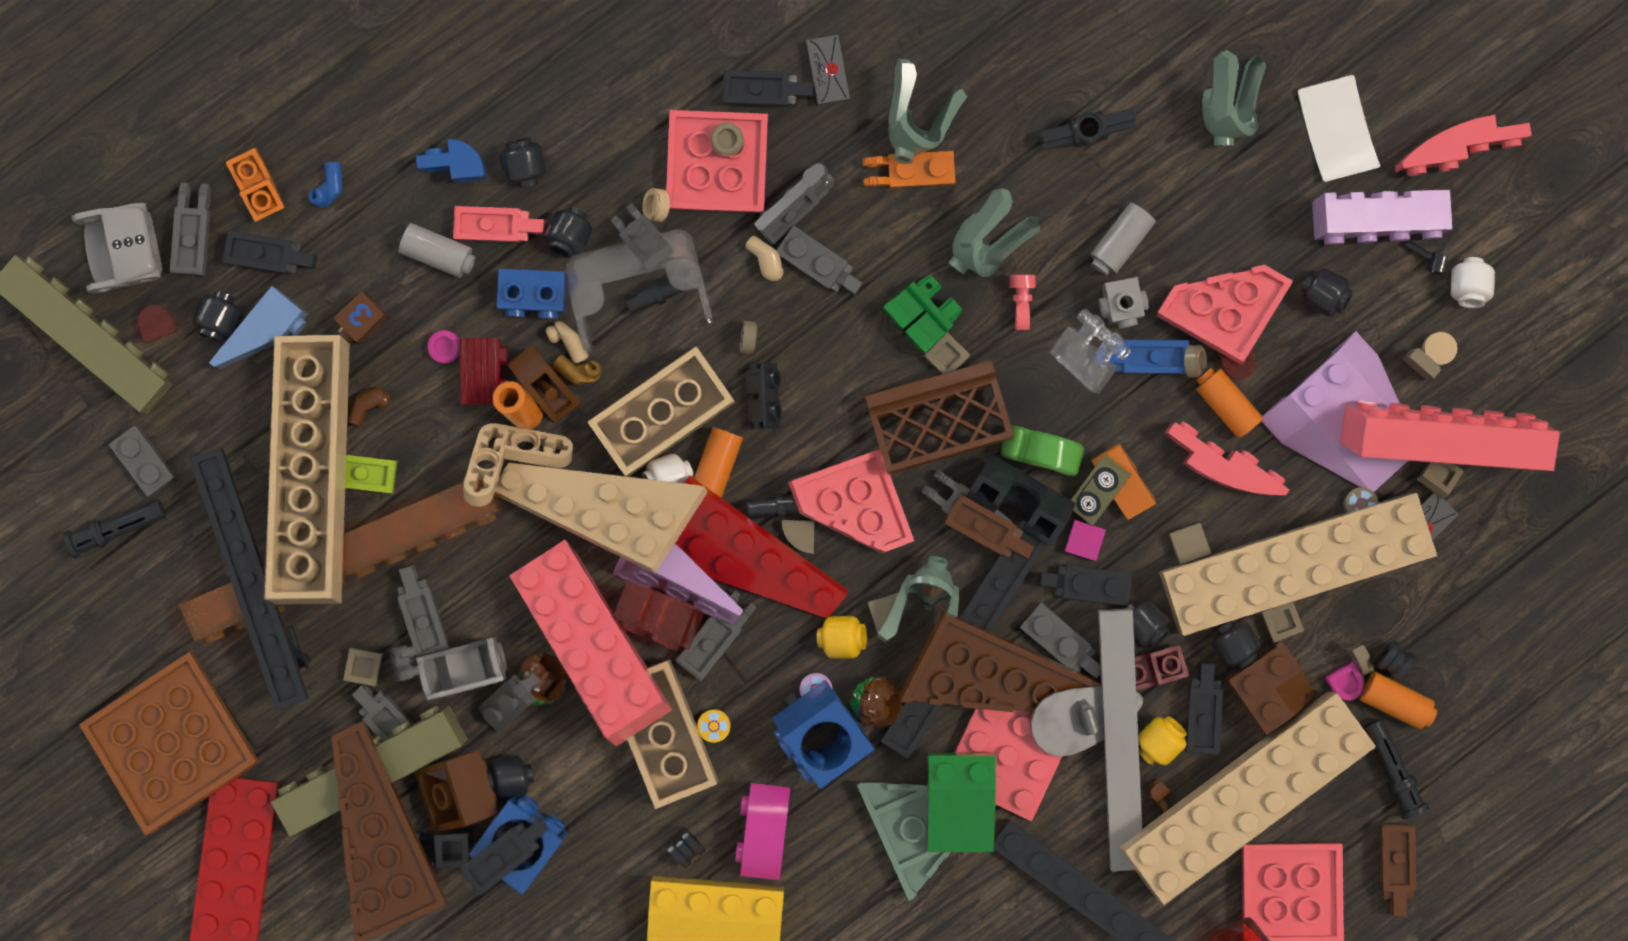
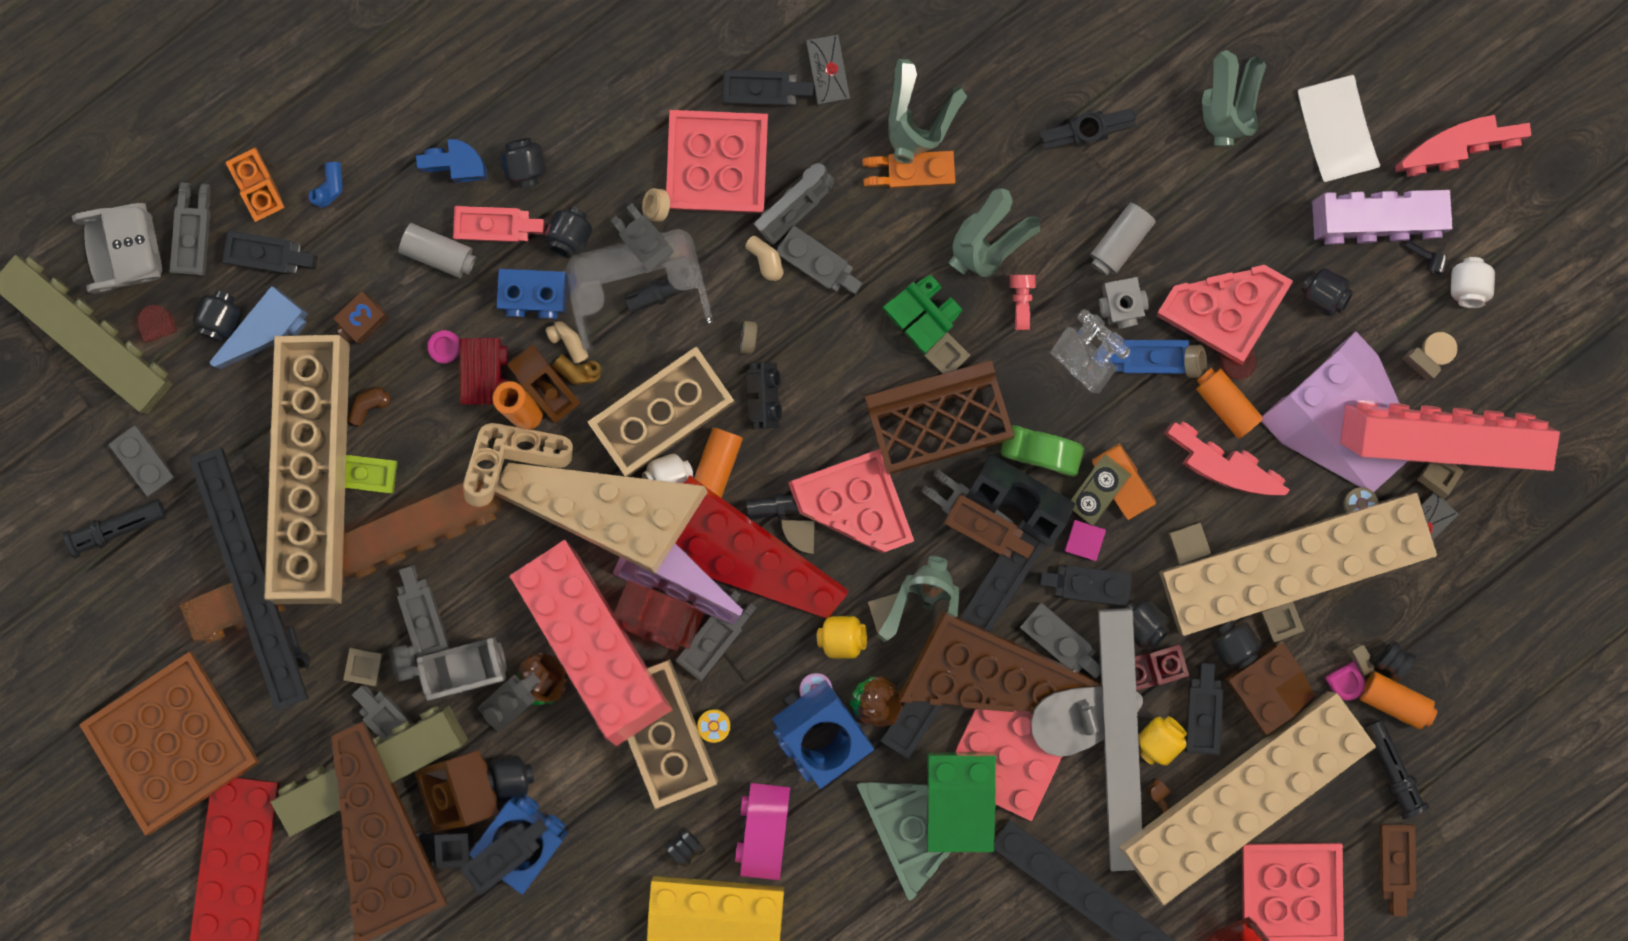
dark tan tile [711,122,744,157] -> none

